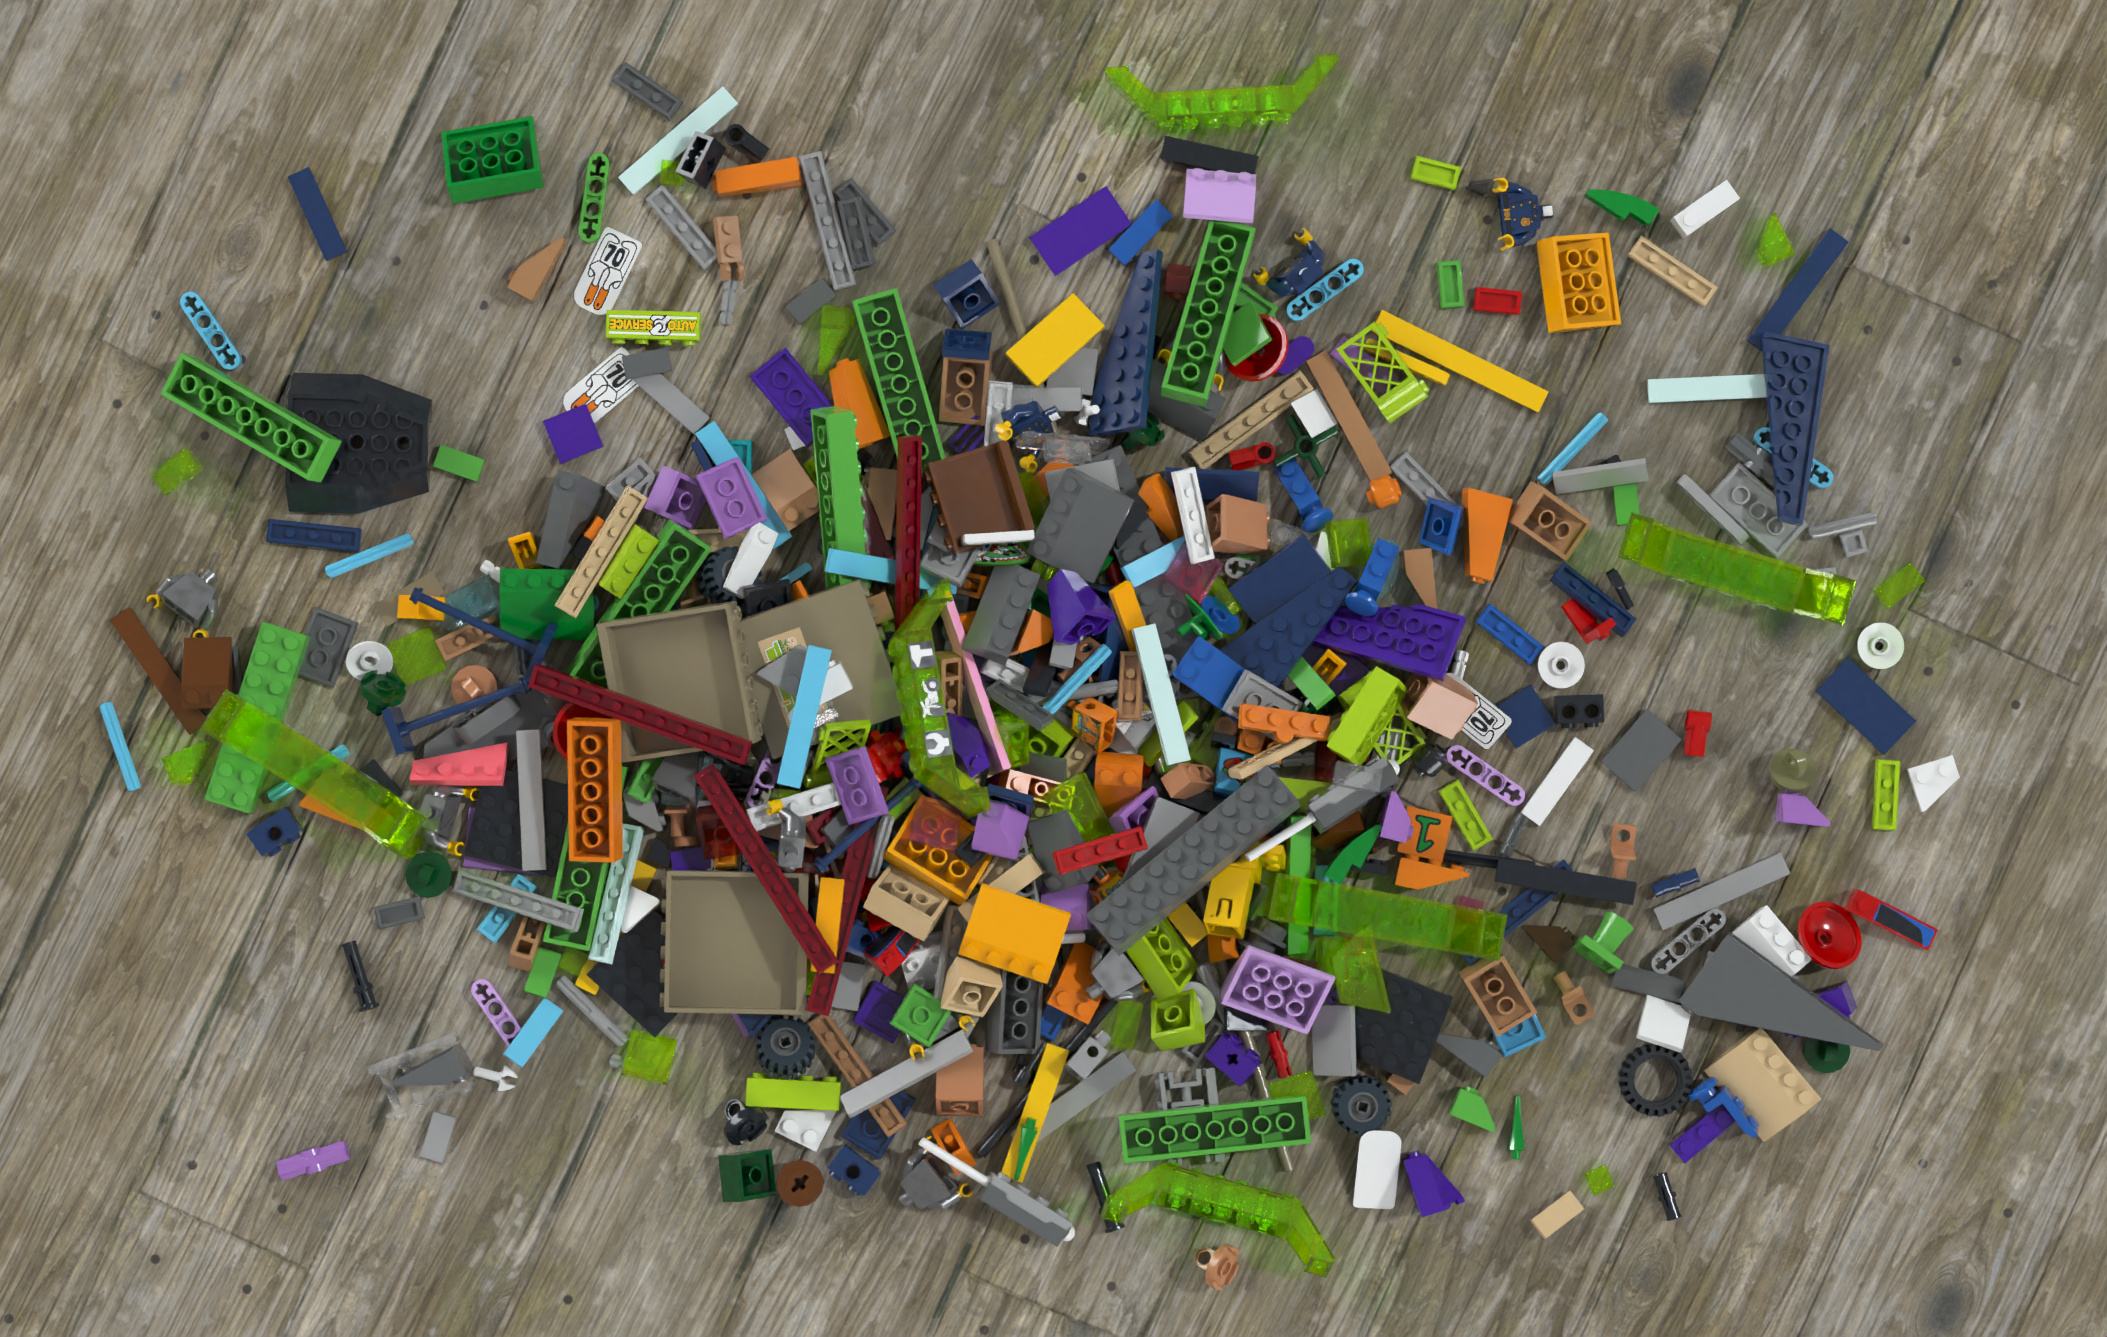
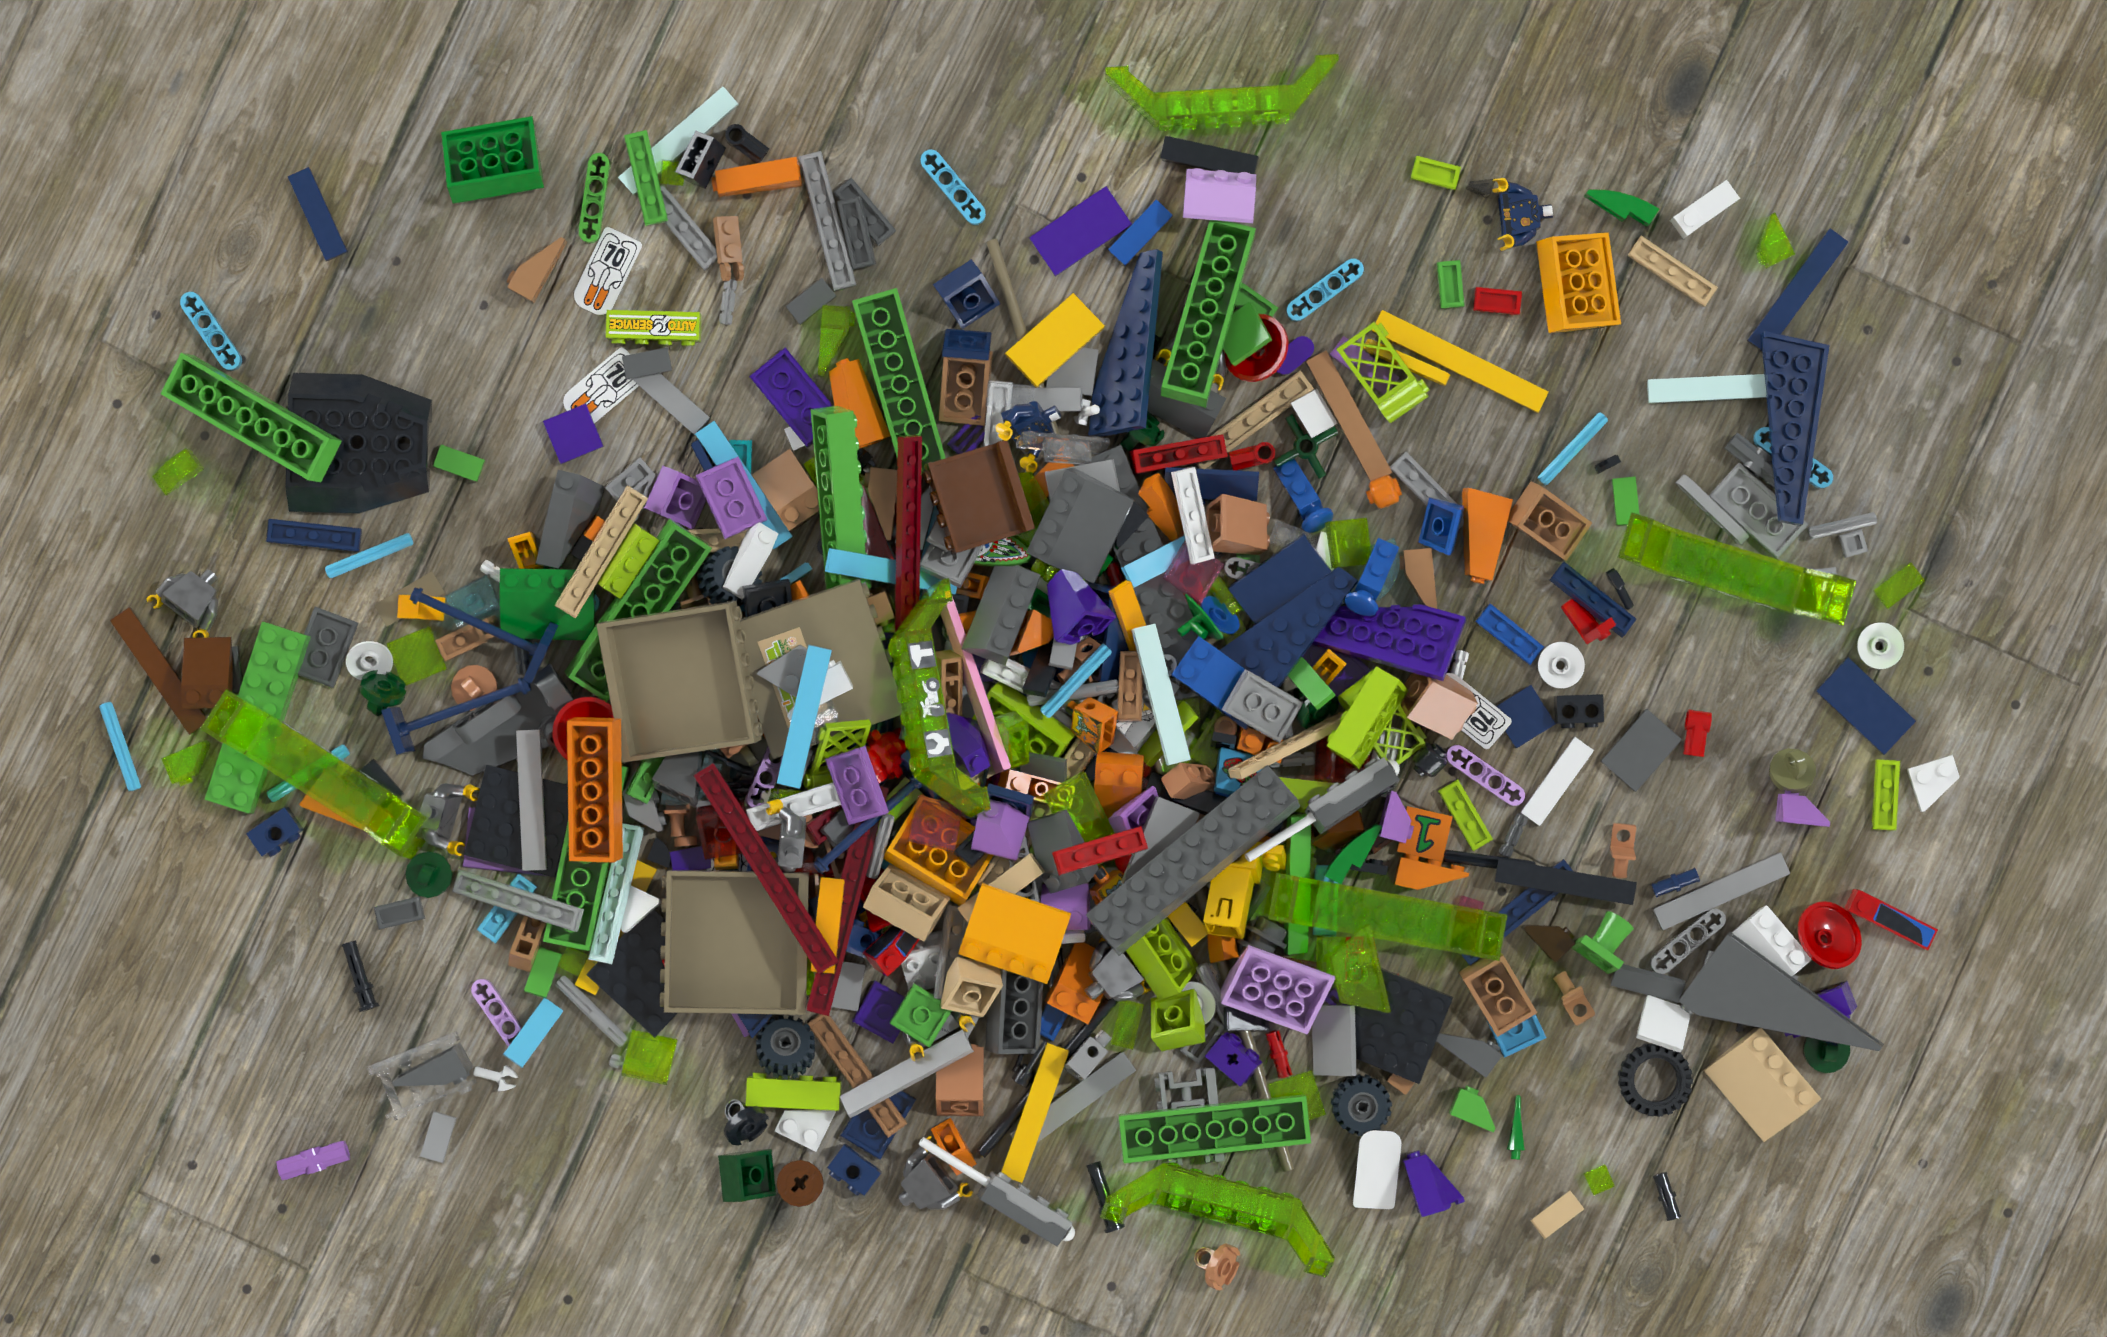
coral wing [410,742,509,786] -> none
dark red plate [528,664,753,765] -> none
dark grey tile [612,62,683,121] -> none
white tile [960,530,1034,546] -> none
dark grey tile [985,679,1055,731] -> none
green piece [1014,1117,1038,1180] -> none
clear red brick [1165,264,1191,300] -> none
orange hinge [1238,703,1330,744] -> none
dark blue torso [1253,228,1325,297] -> none
clear tile [1332,761,1383,794] -> none
light grey tile [1552,458,1649,495] -> none
dark purple plate [1669,1103,1736,1163] -> none
blue piece [1688,1077,1759,1138] -> none
none -> bright green tile [624,130,668,226]
none -> medium azure beam [920,150,986,225]
none -> red slope [1129,434,1228,475]

